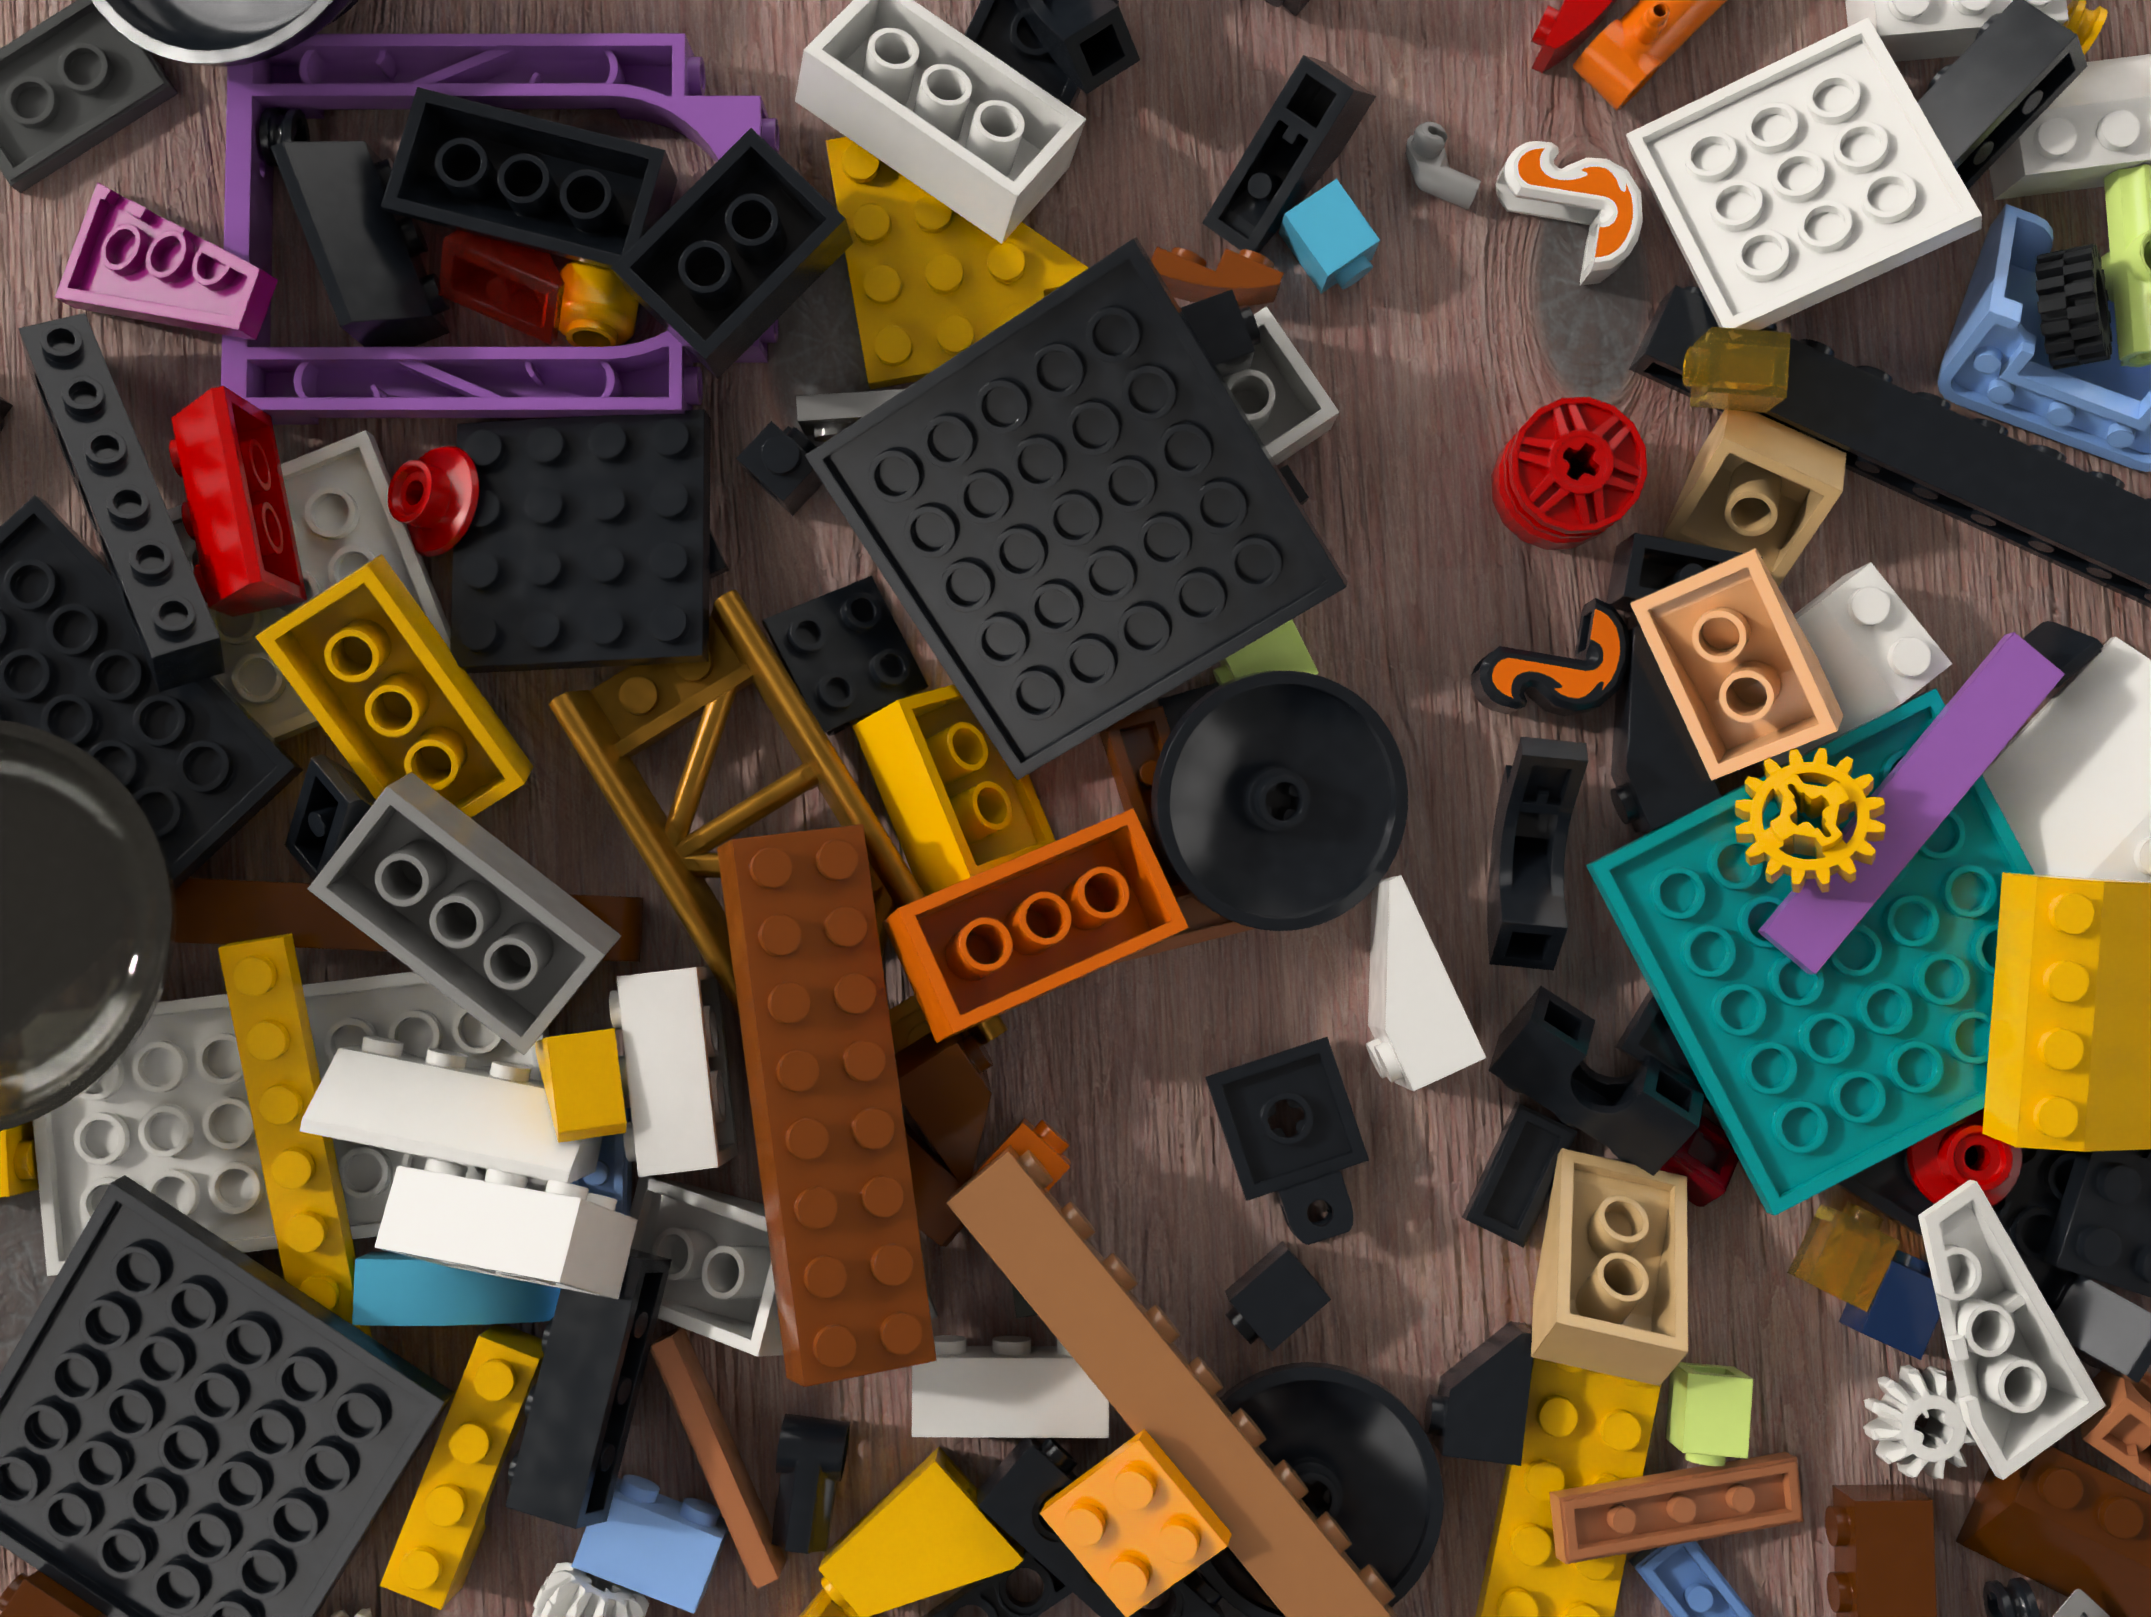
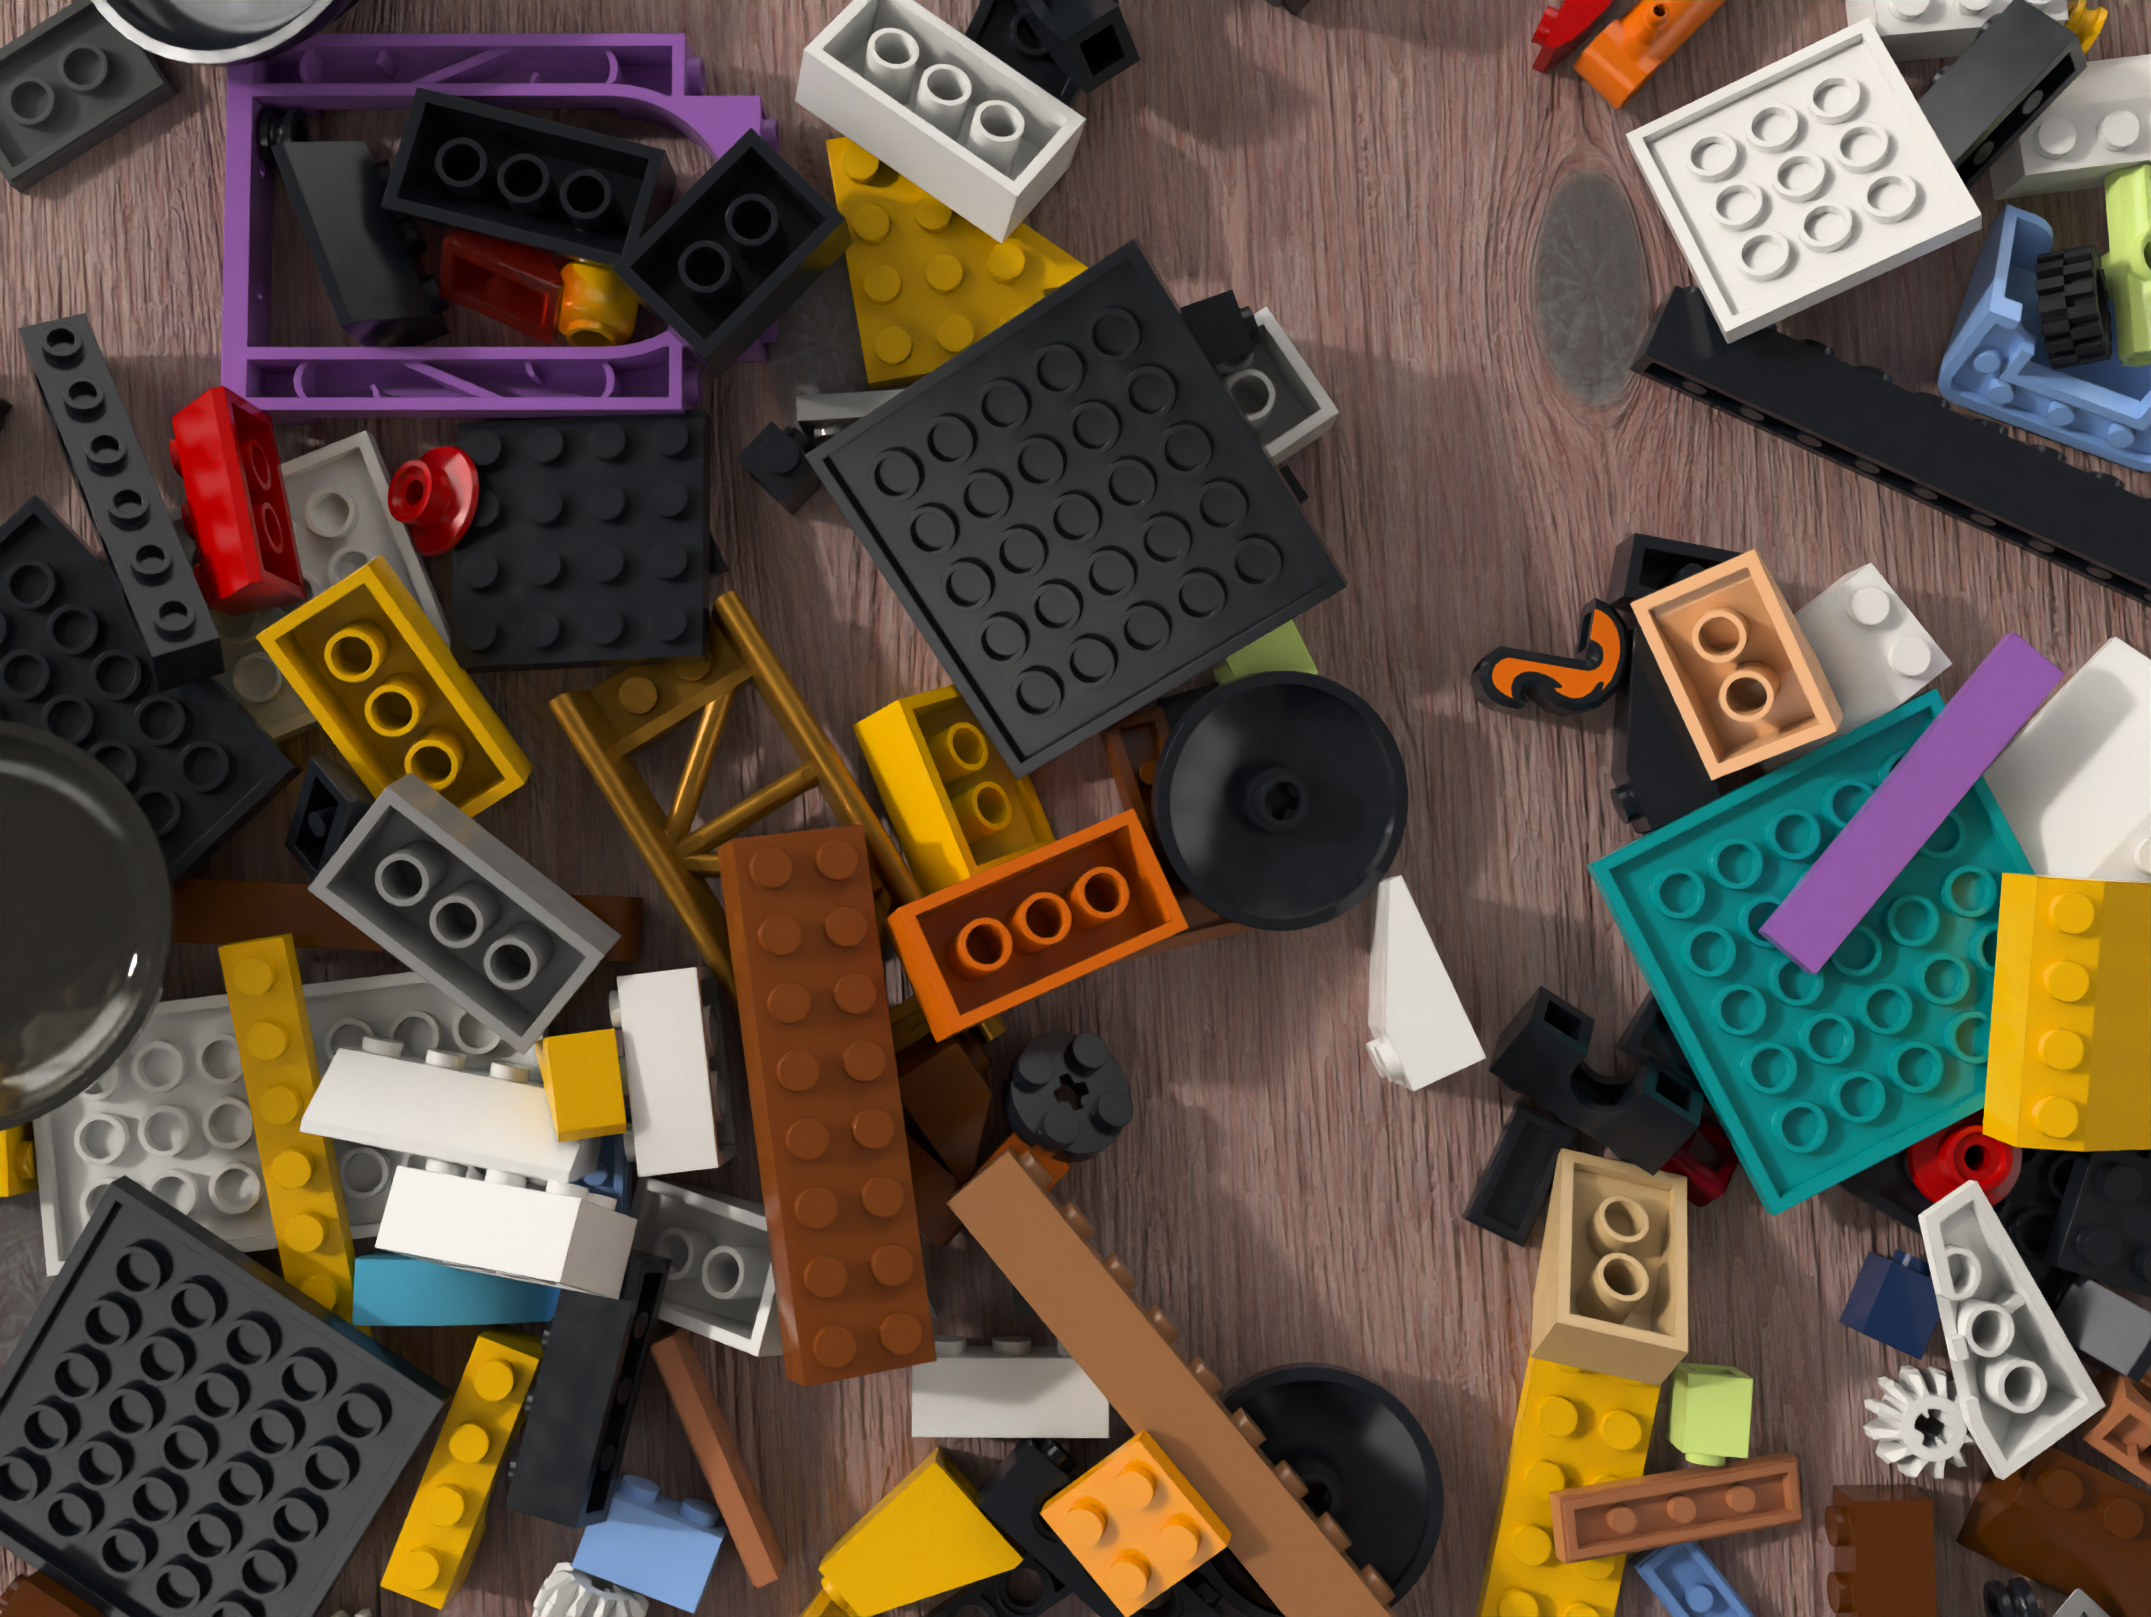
magenta wing [55,182,278,340] -> none
black hinge [762,576,929,736] -> none
black piece [771,1413,850,1554] -> none
dark orange slope [1151,246,1284,306] -> none
black slope [1202,55,1376,253] -> none
black plate [1205,1037,1369,1245] -> none
black brick [1225,1241,1331,1351] -> none
medium azure brick [1279,178,1380,294] -> none
light grey arm [1405,122,1481,210] -> none
black slope [1424,1321,1533,1466] -> none
black arch [1487,737,1588,971] -> none
red wheel [1491,397,1647,550] -> none
white animal [1496,141,1643,285] -> none
tan slope [1663,401,1846,587] -> none
clear yellow brick [1683,327,1791,413] -> none
yellow gear [1735,748,1886,893] -> none
clear yellow brick [1787,1202,1901,1312] -> none
black slope [2022,621,2104,689] -> none
none -> black plate [1001,1032,1134,1163]

